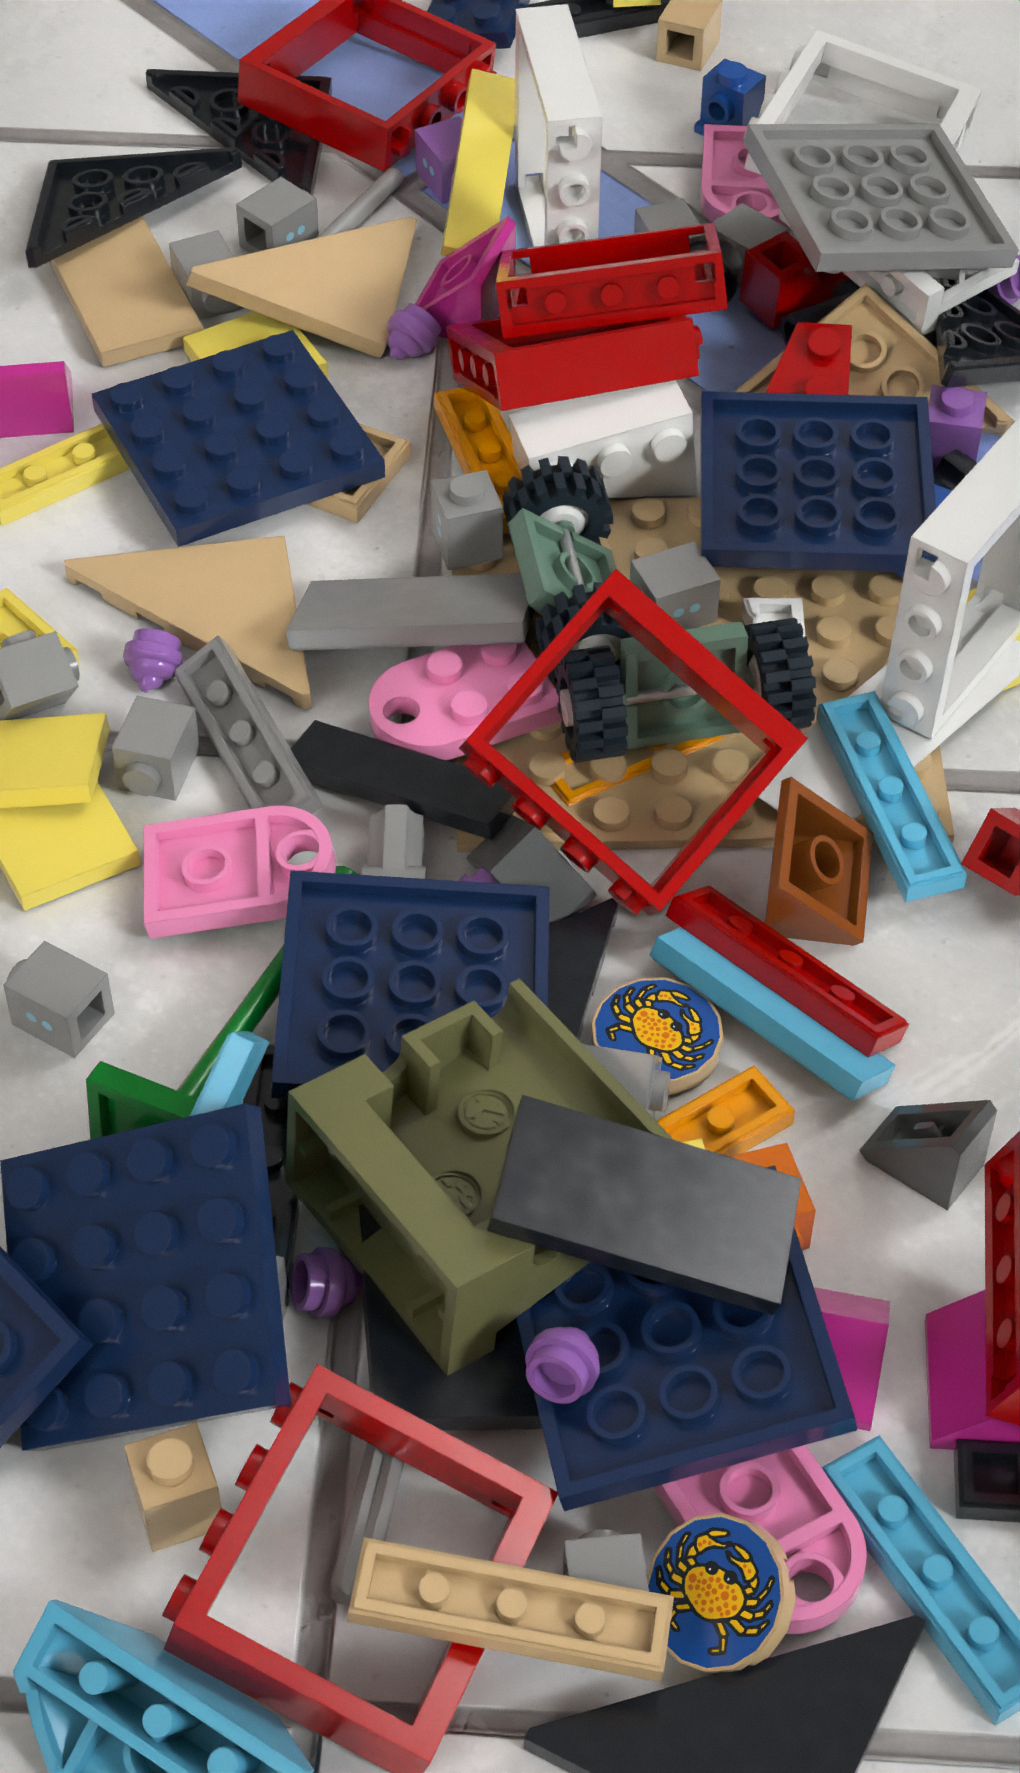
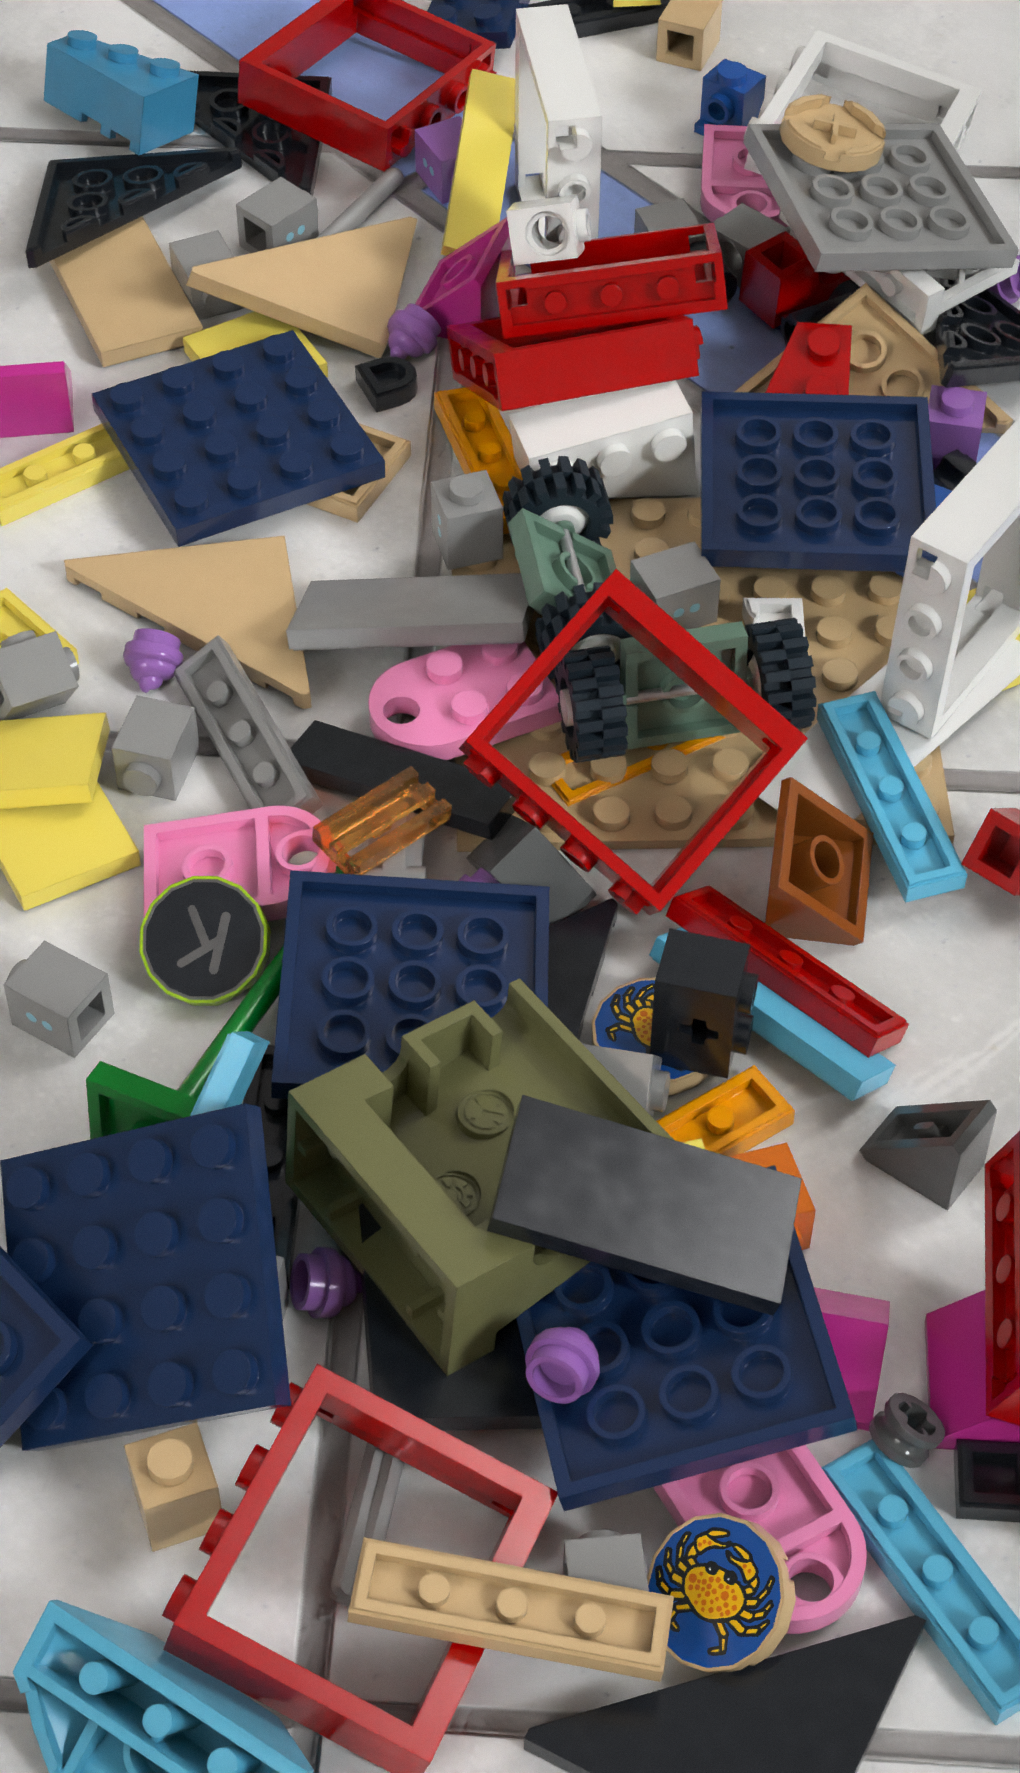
none -> dark azure wedge [44,30,199,156]
none -> black tile [139,876,271,1006]
none -> clear orange tile [312,766,452,875]
none -> black tile [355,357,418,413]
none -> white brick [506,194,592,266]
none -> black brick [650,928,759,1079]
none -> tan tile [779,94,886,173]
none -> dark grey bush [869,1393,945,1468]

